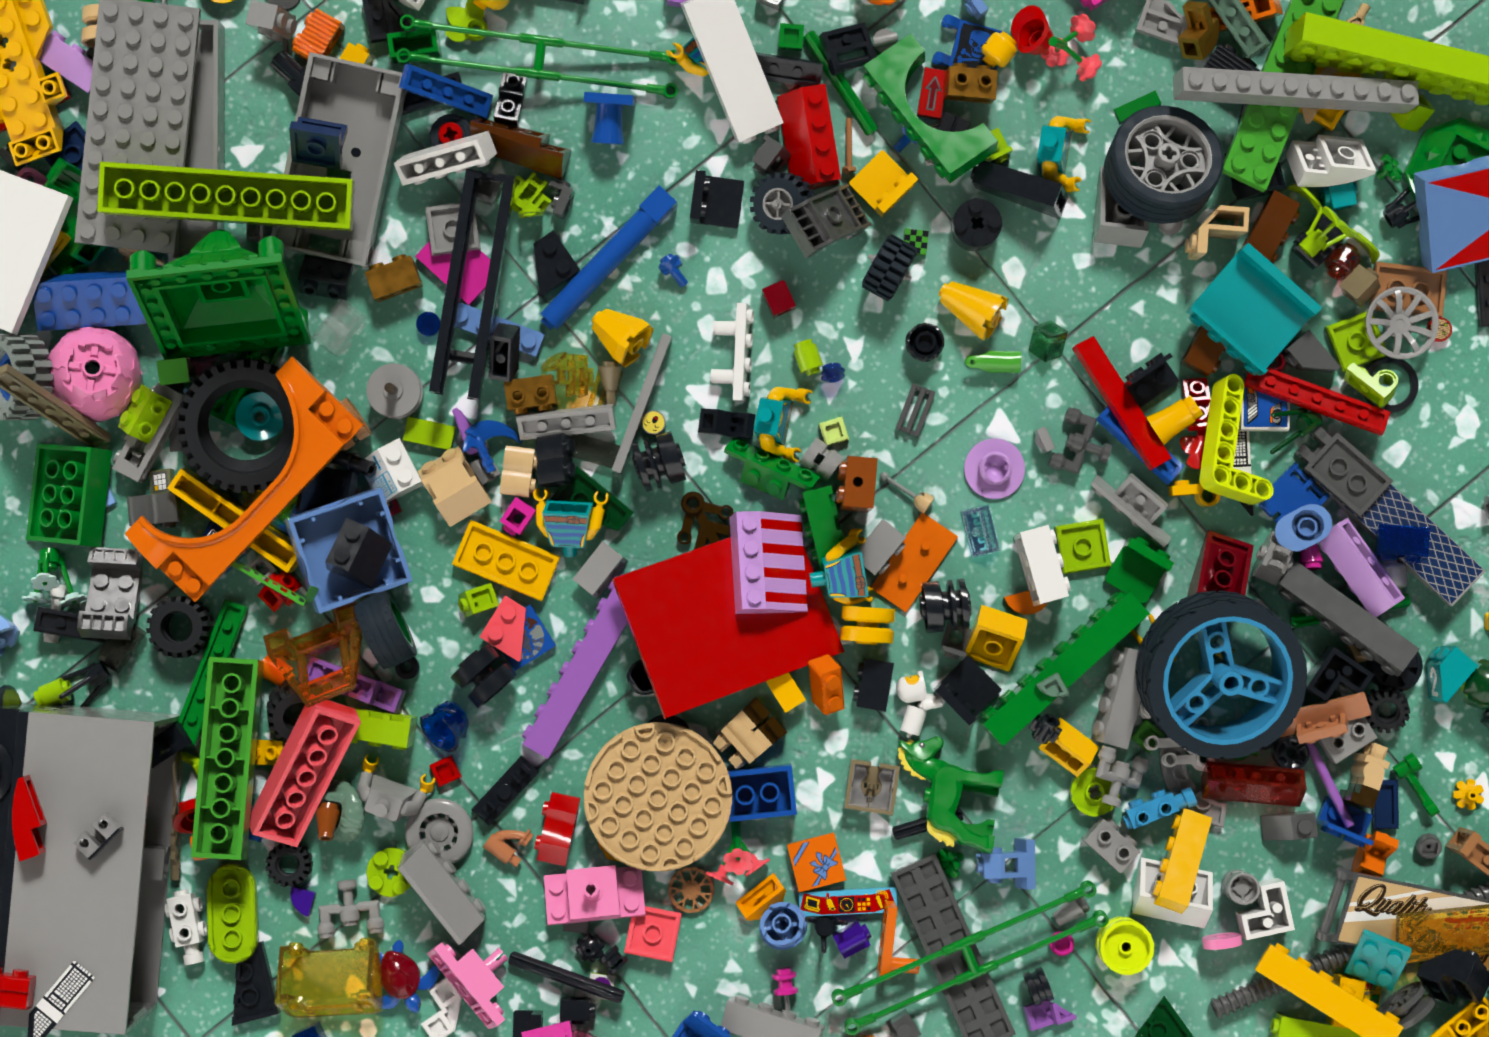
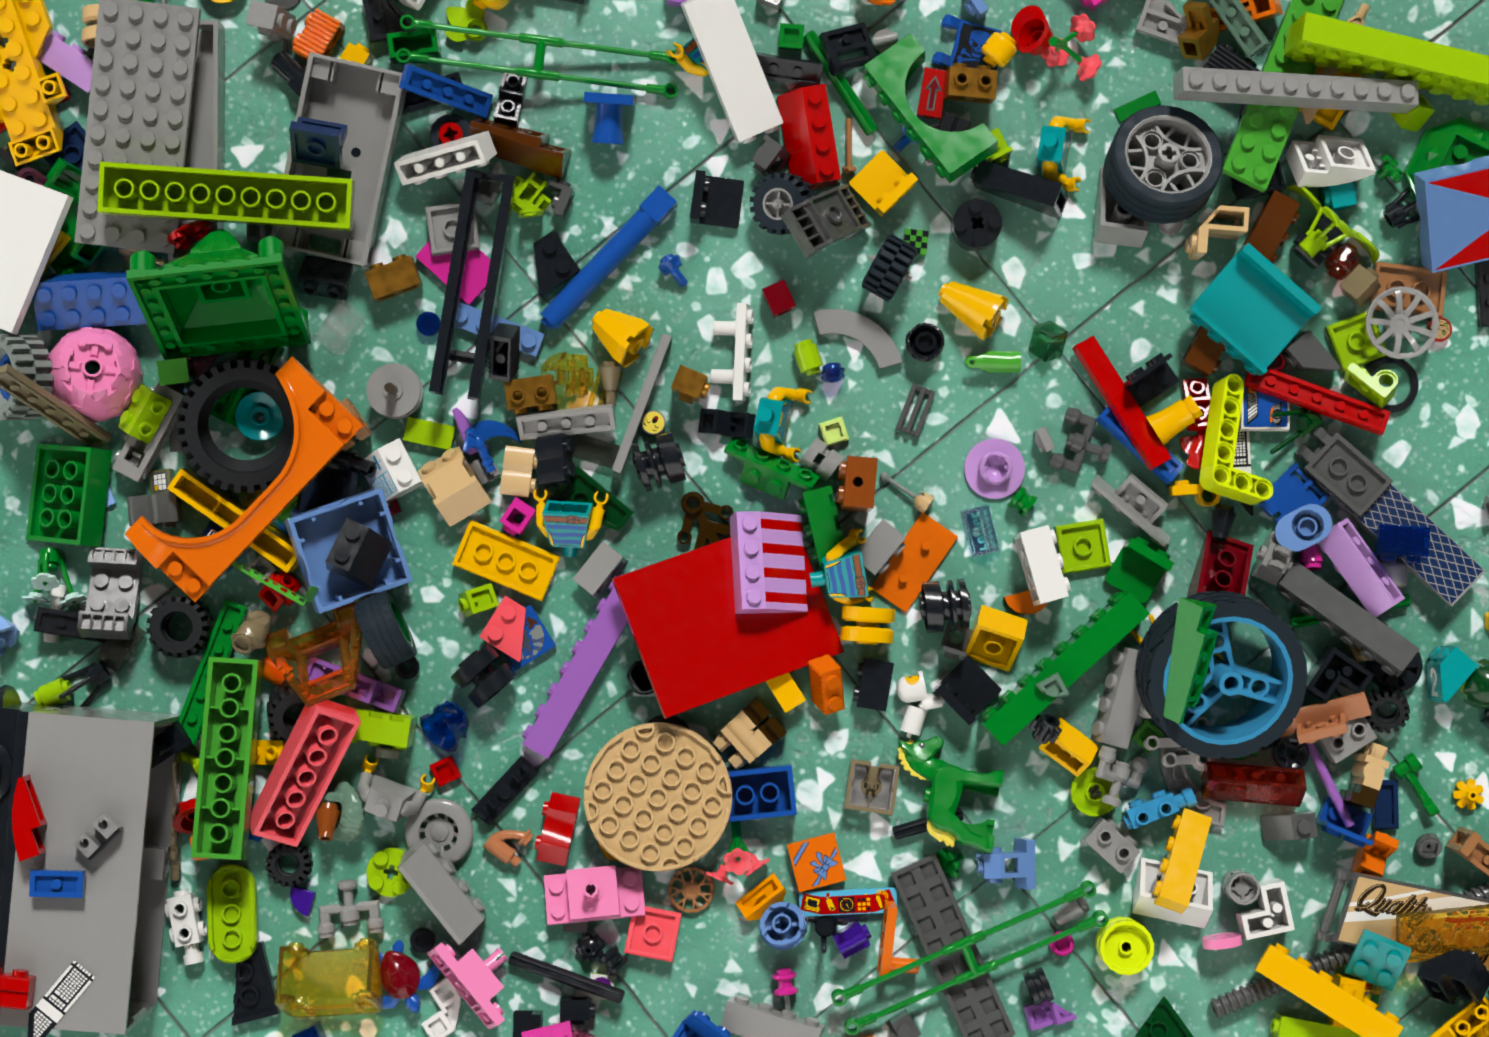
dark grey wheel [1379,981,1436,1031] -> none
none -> blue plate [29,869,86,898]
none -> red dish [167,221,215,250]
none -> dark tan animal [231,610,271,655]
none -> light grey tile [375,747,400,759]
none -> black tile [410,927,436,953]
none -> pearl gold brick [671,365,710,404]
none -> light grey tile [813,309,903,369]
none -> green wheel [1007,486,1037,517]
none -> green wedge [1163,598,1219,724]
none -> black cone [1212,504,1236,542]

